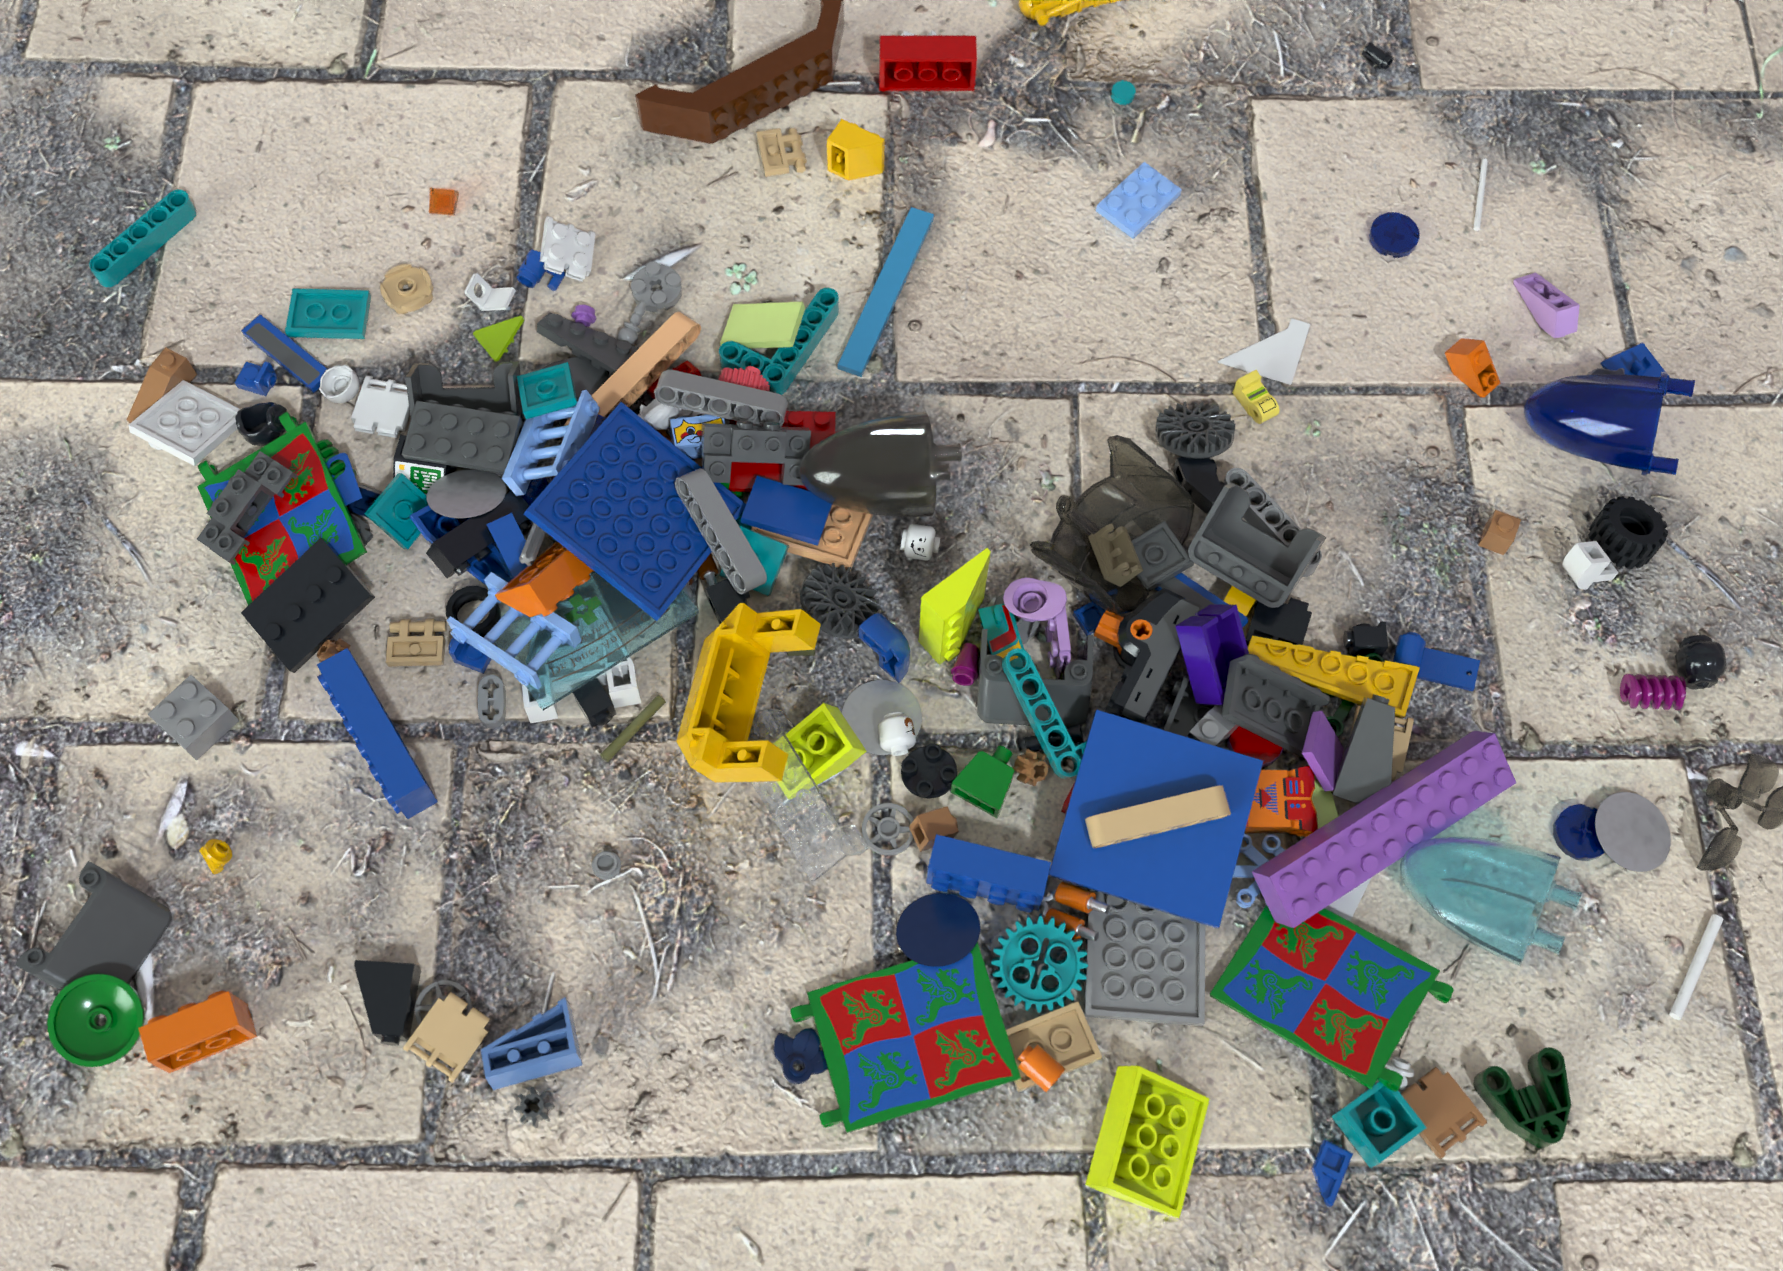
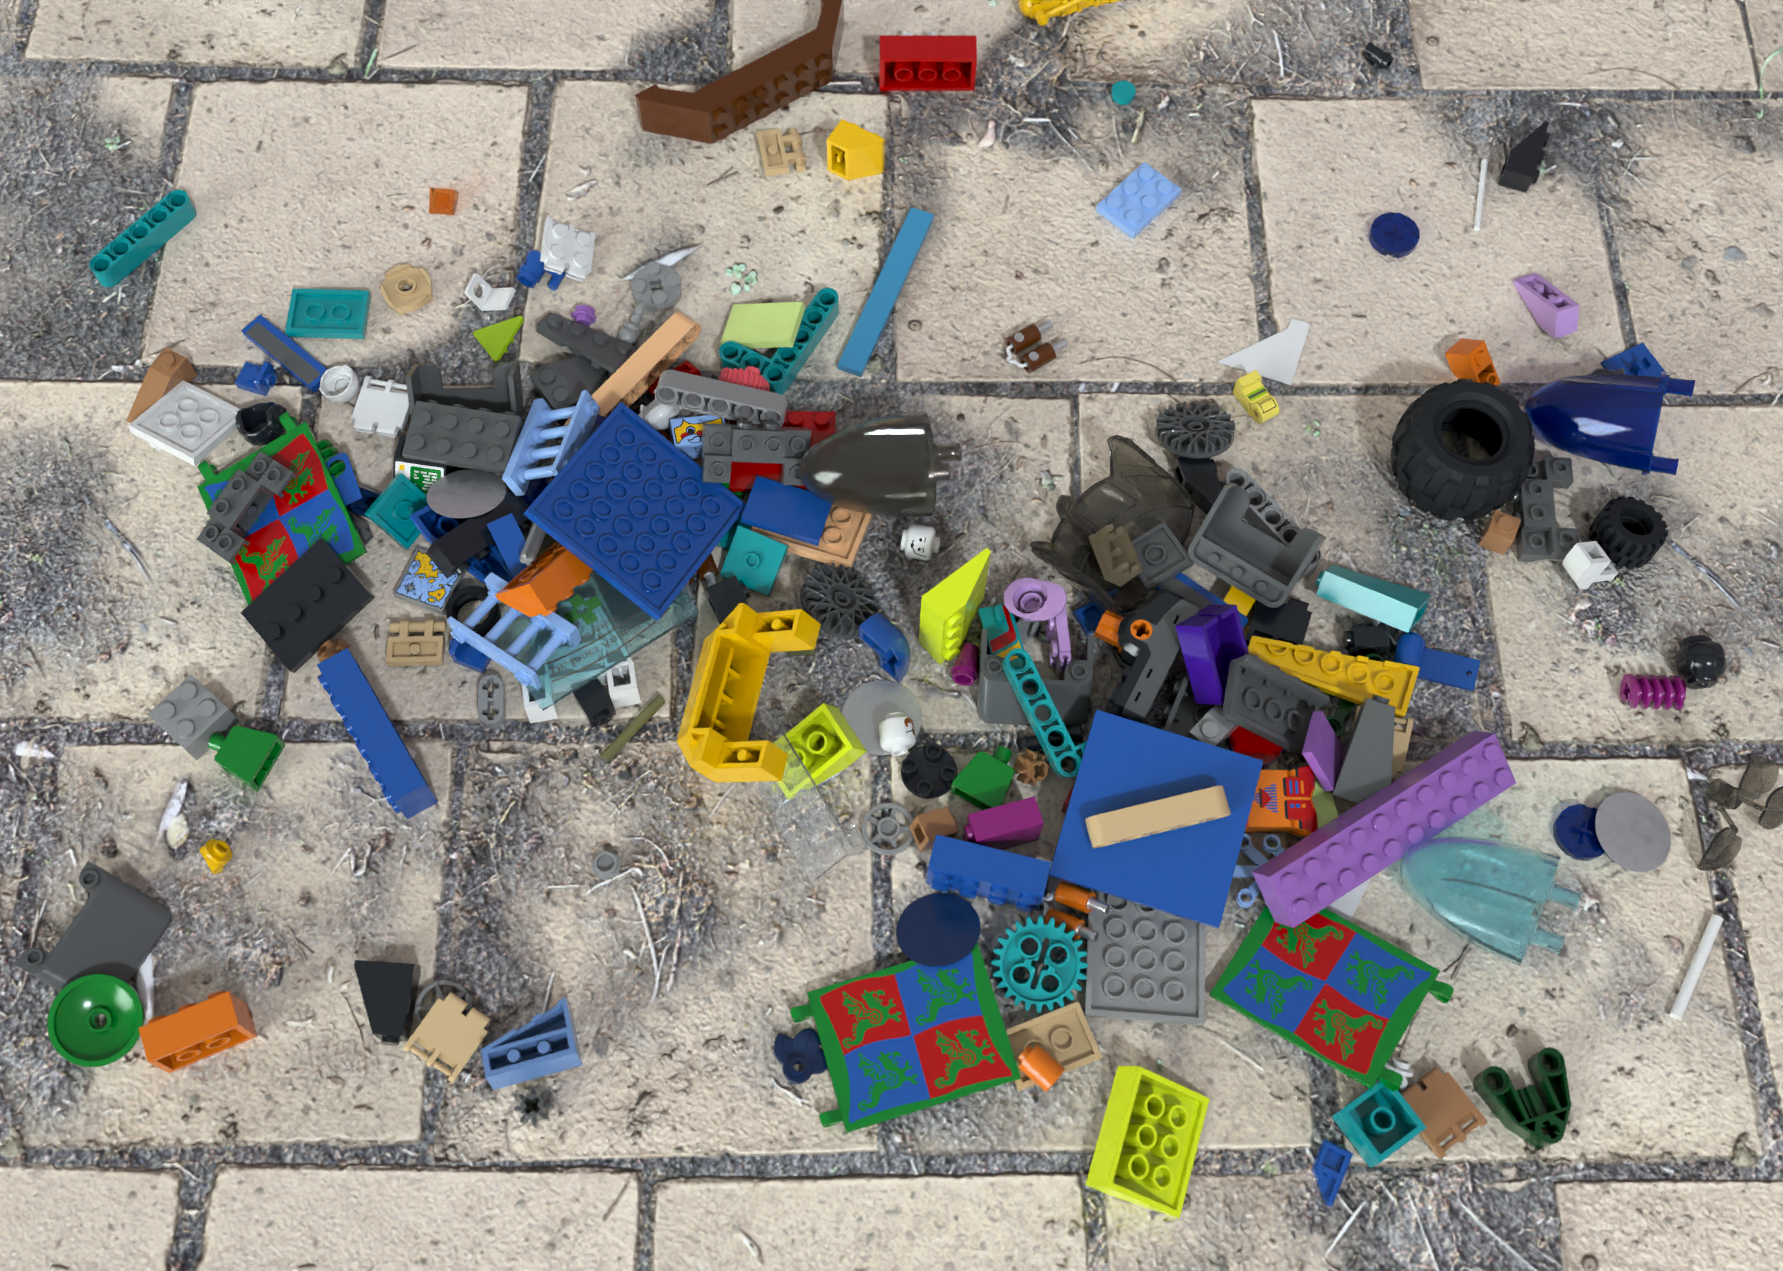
teal plate [517,362,577,419] -> none
light grey beam [675,468,767,594] -> none
none -> green torso [208,726,285,792]
none -> tile [393,548,467,615]
none -> magenta brick [962,796,1044,850]
none -> reddish brown piece [1006,320,1068,373]
none -> slope [1316,564,1431,633]
none -> black tyre [1390,379,1535,521]
none -> black slope [1498,121,1550,193]
none -> dark grey bracket [1510,457,1580,562]

